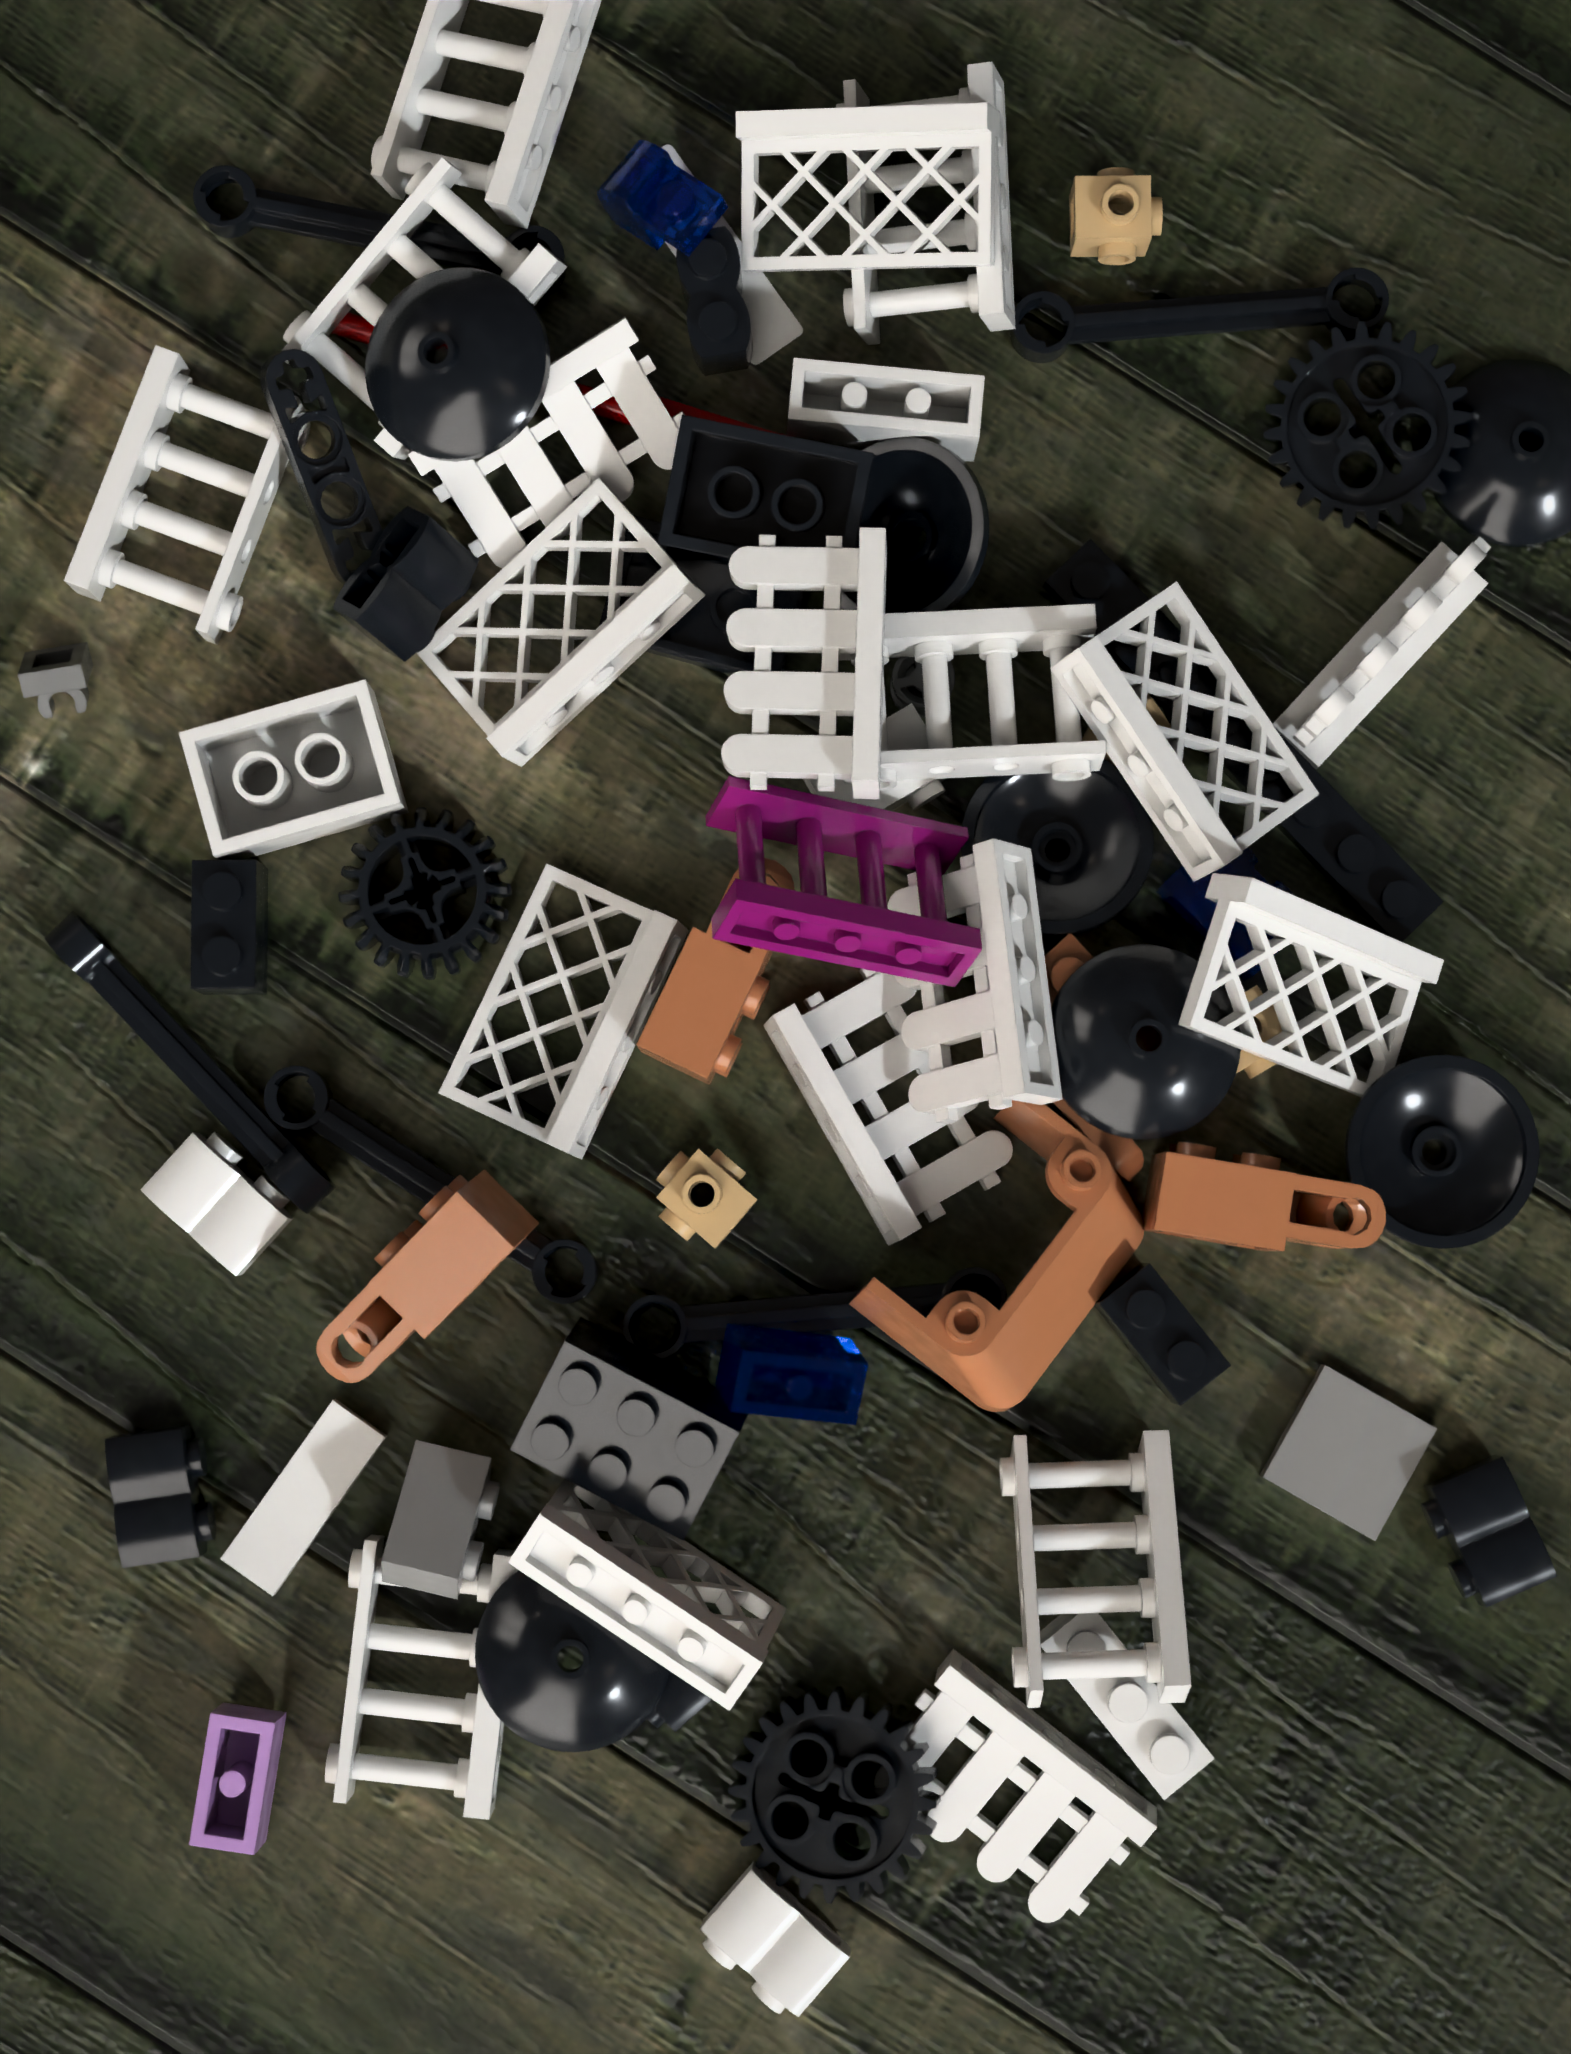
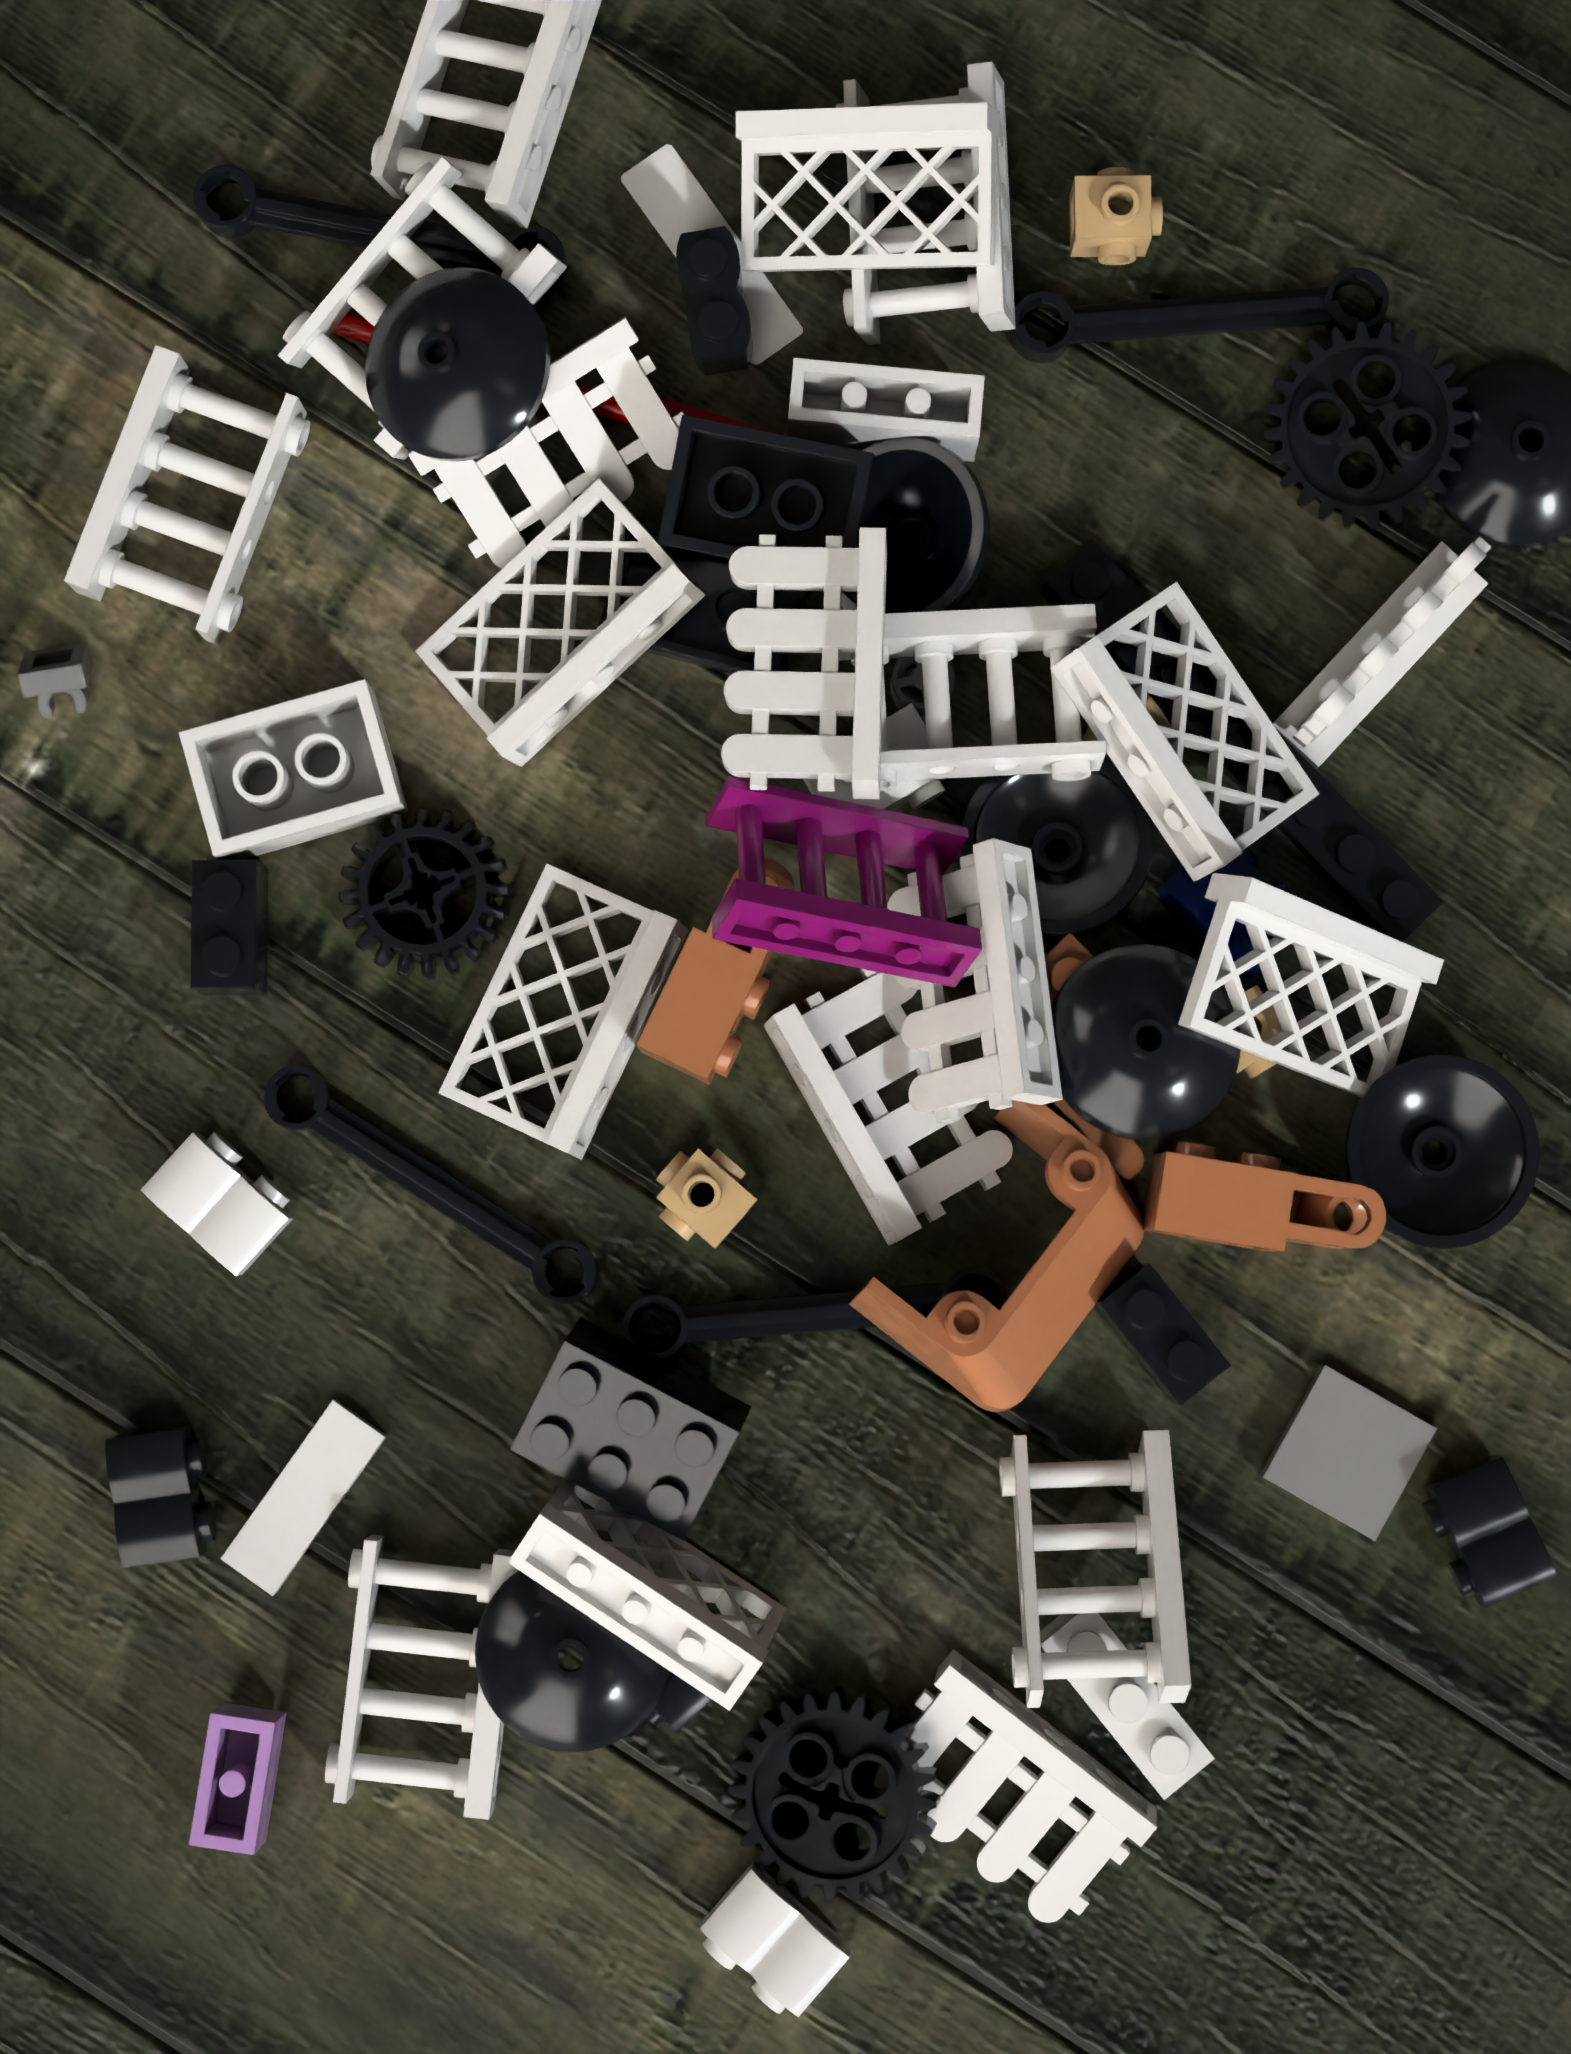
black piece [44,911,336,1214] -> none
black beam [260,349,383,584] -> none
nougat brick [316,1169,539,1383] -> none
black brick [333,506,479,662] -> none
light grey brick [381,1440,500,1600] -> none
clear blue brick [597,140,729,257] -> none
clear blue brick [715,1324,868,1425] -> none

